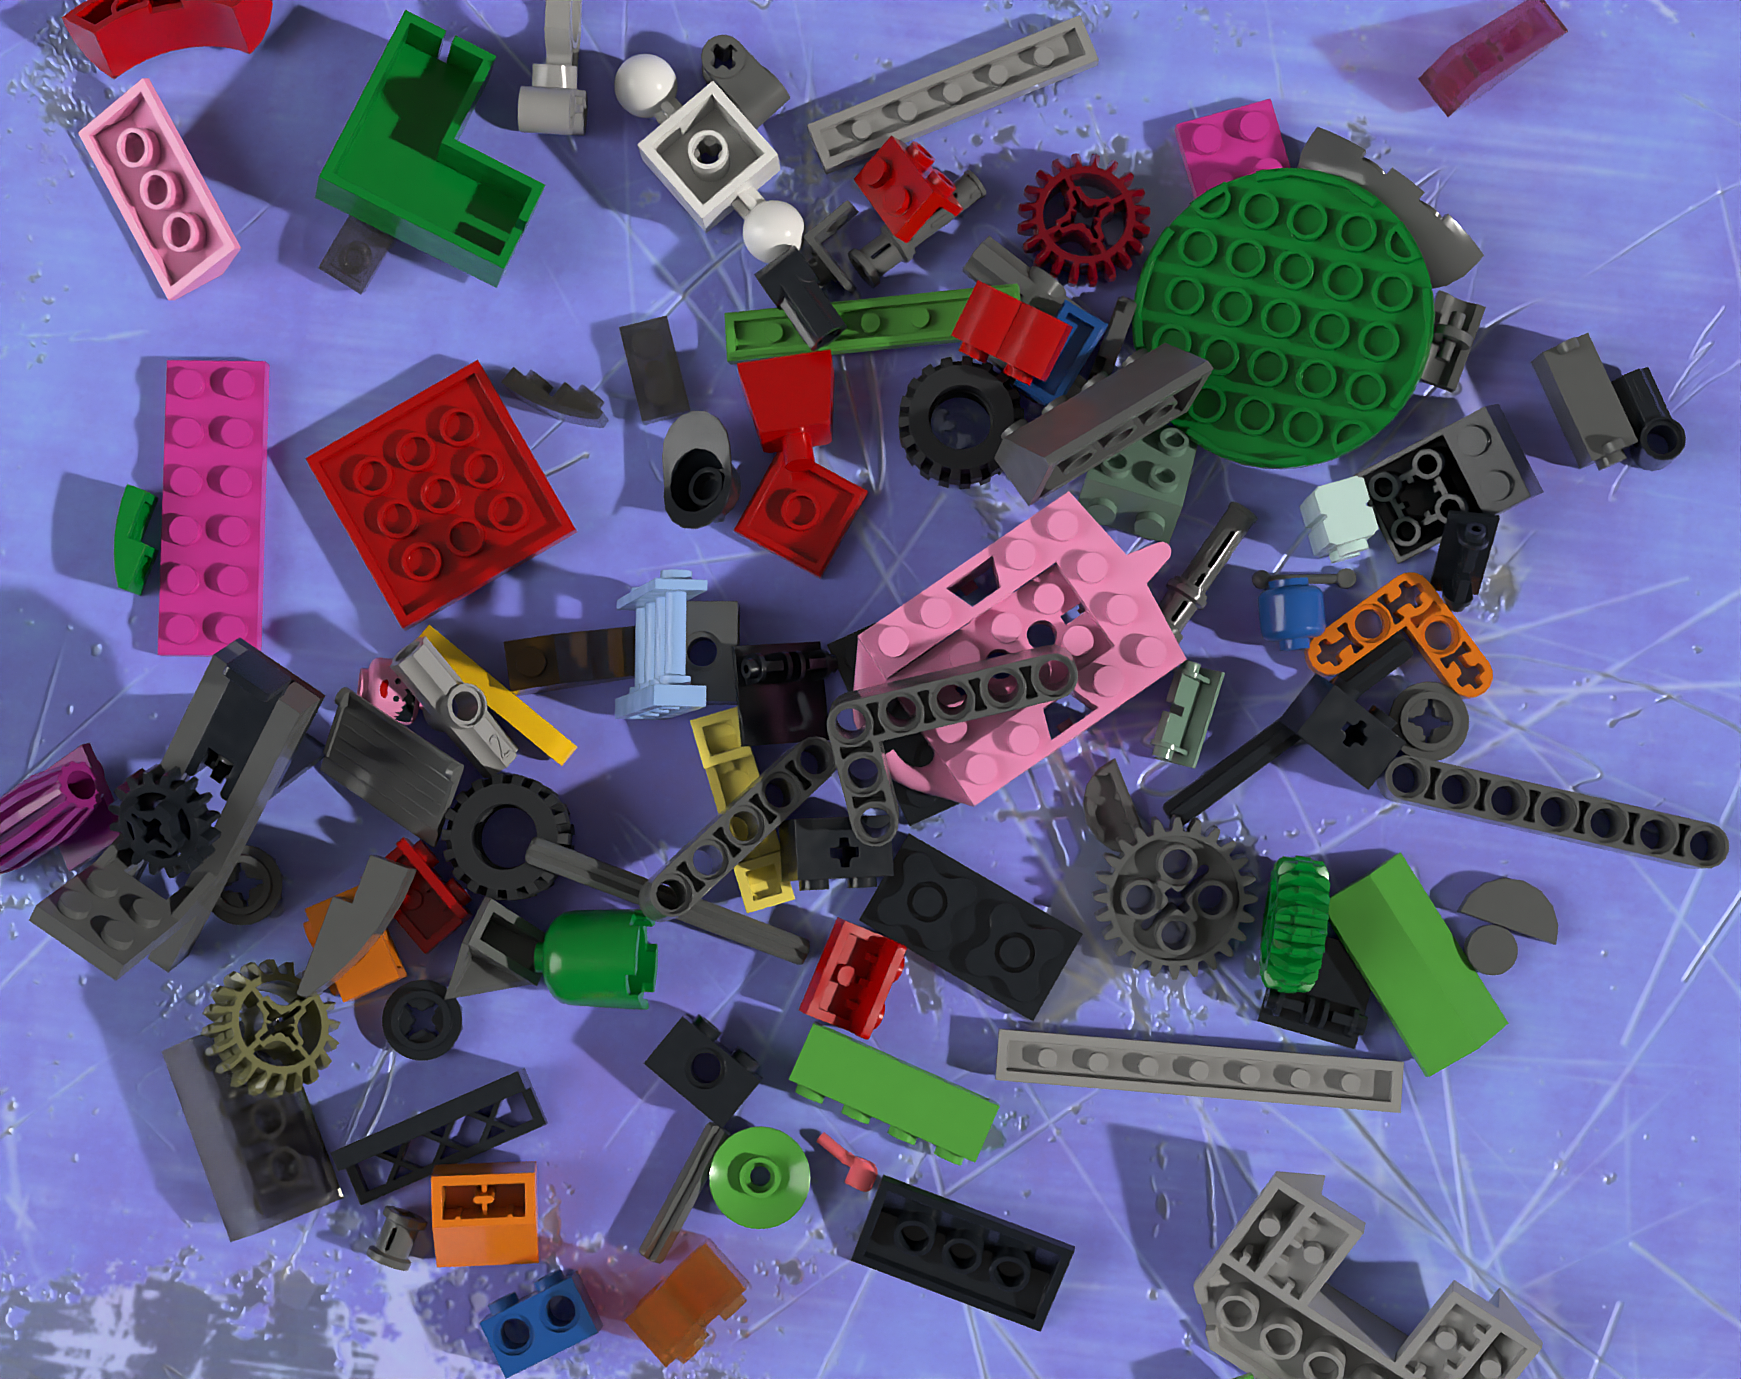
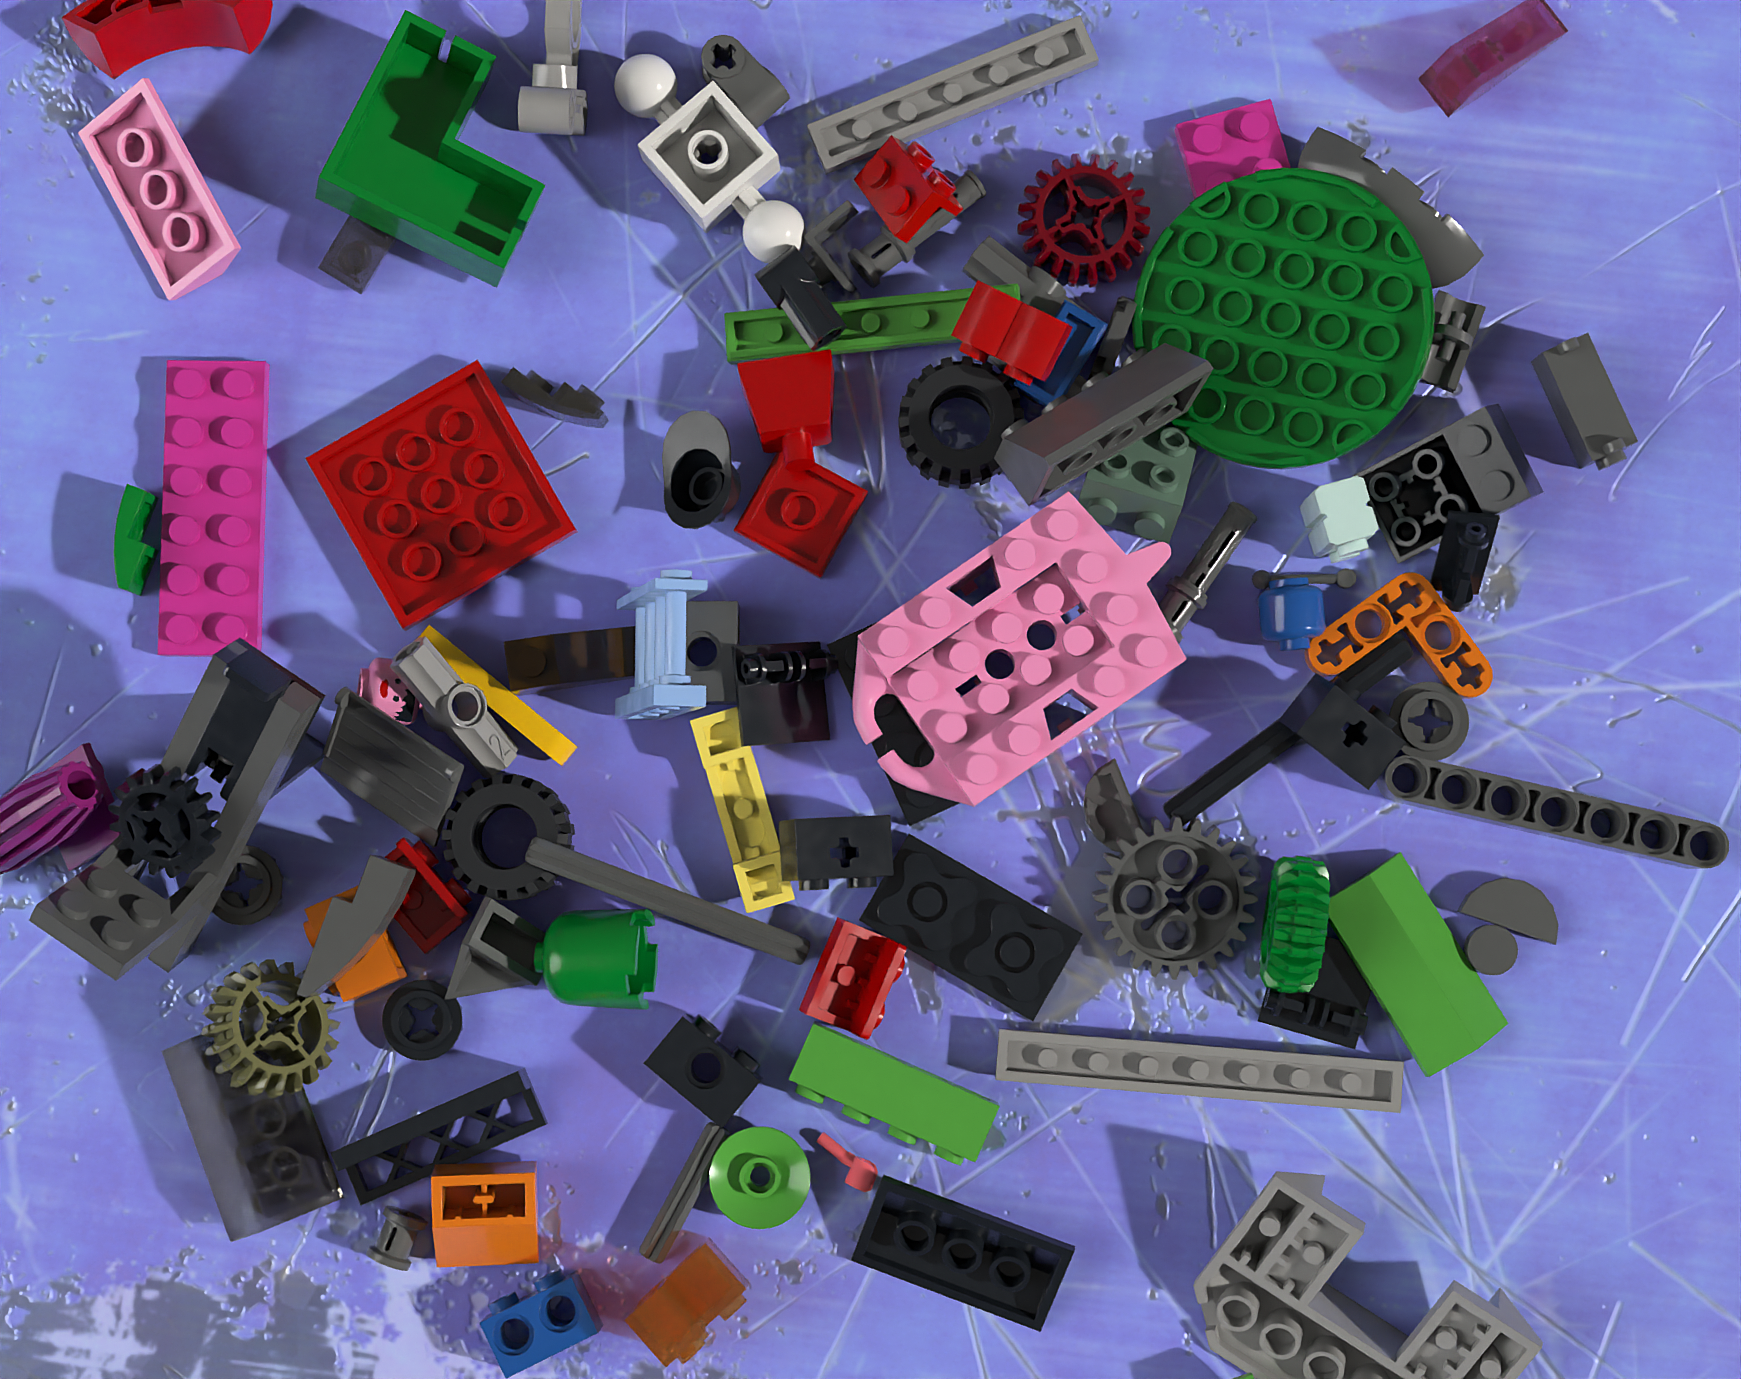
clear smoke plate [619,315,691,425] -> none
dark grey beam [638,736,837,922] -> none
dark grey beam [827,645,1078,846] -> none
sand green hinge [1150,660,1225,769] -> none
black piece [1611,367,1686,471] -> none

